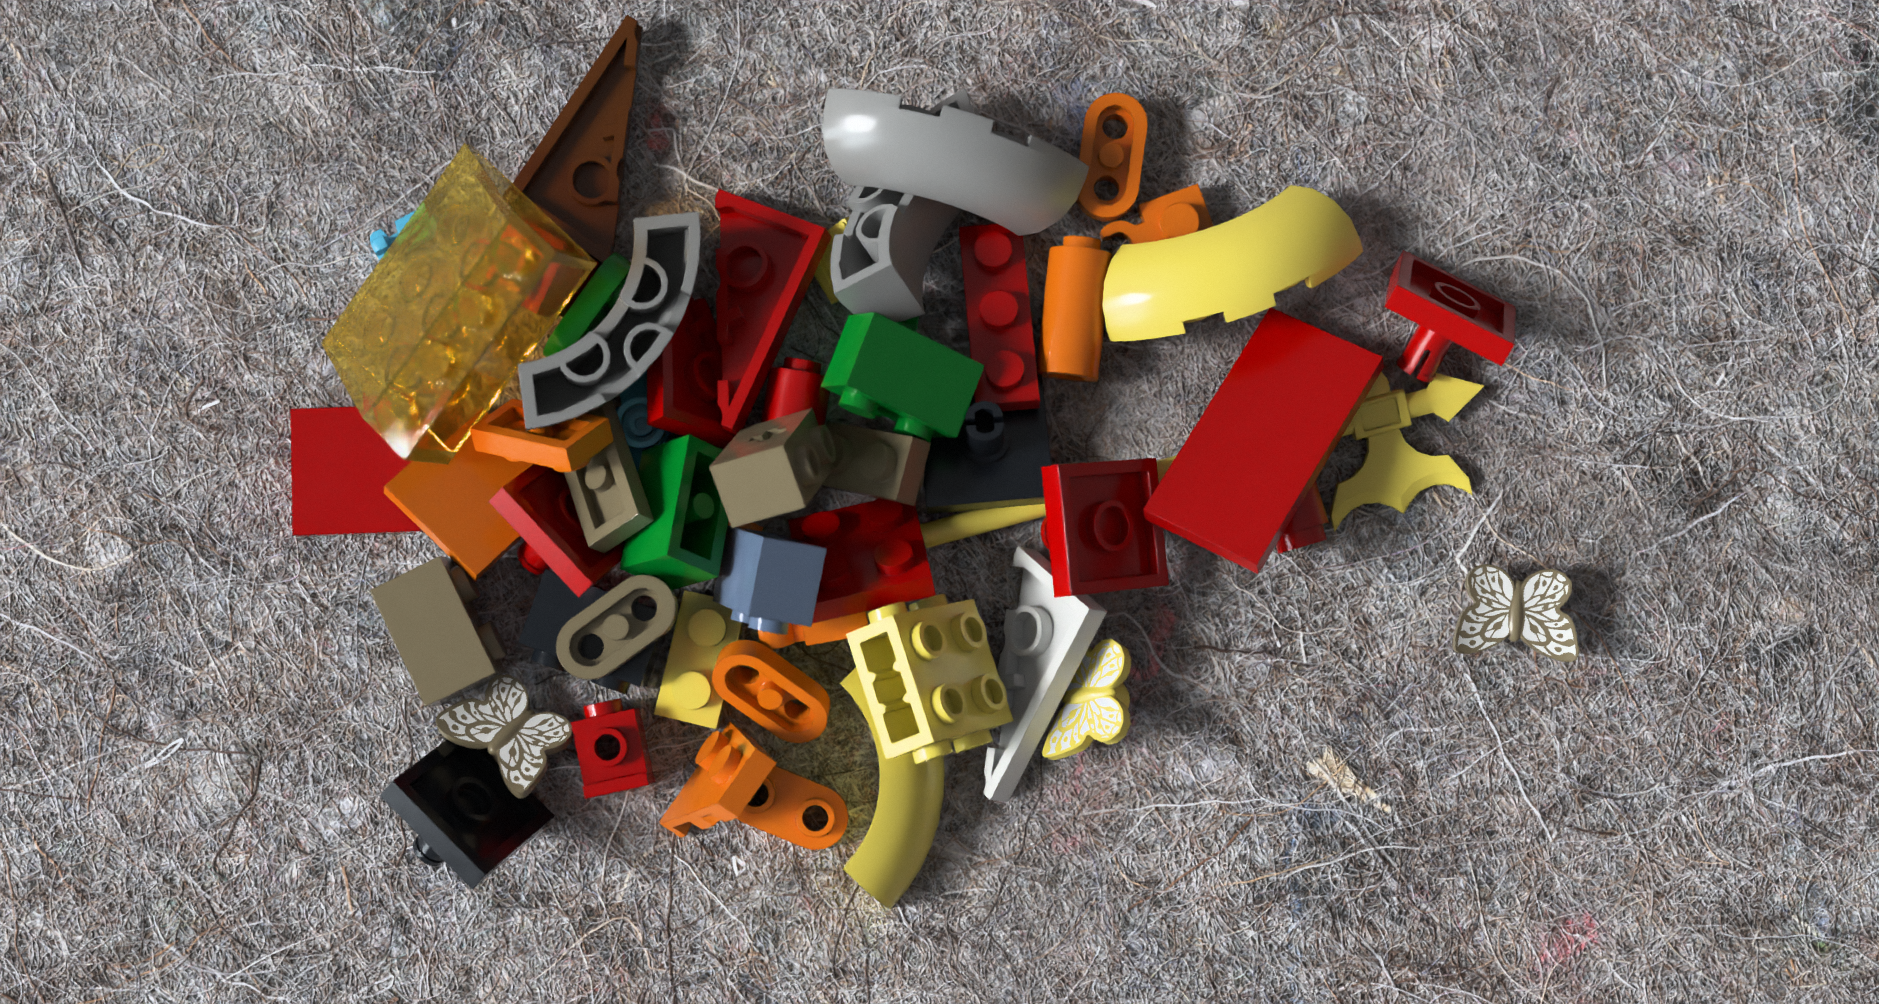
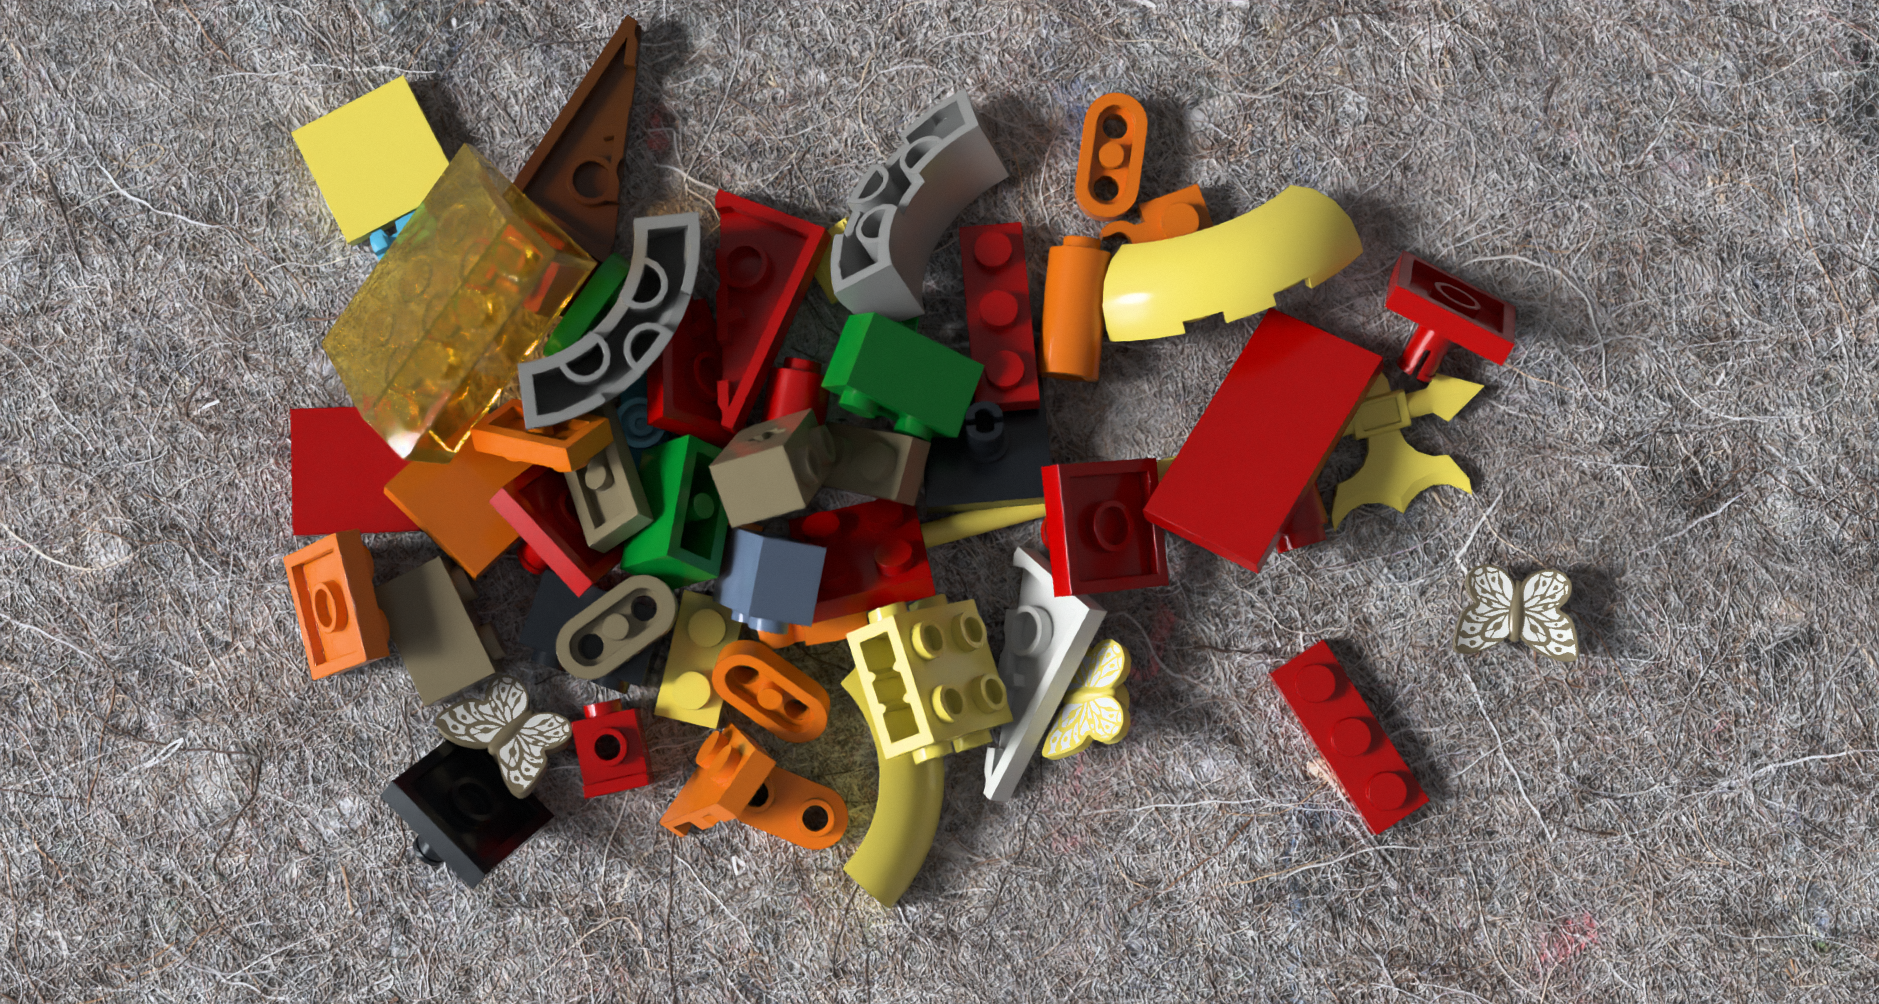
light grey brick [822,88,1089,236] -> none
none -> orange plate [283,528,390,681]
none -> light yellow tile [291,75,464,247]
none -> red plate [1267,639,1430,836]

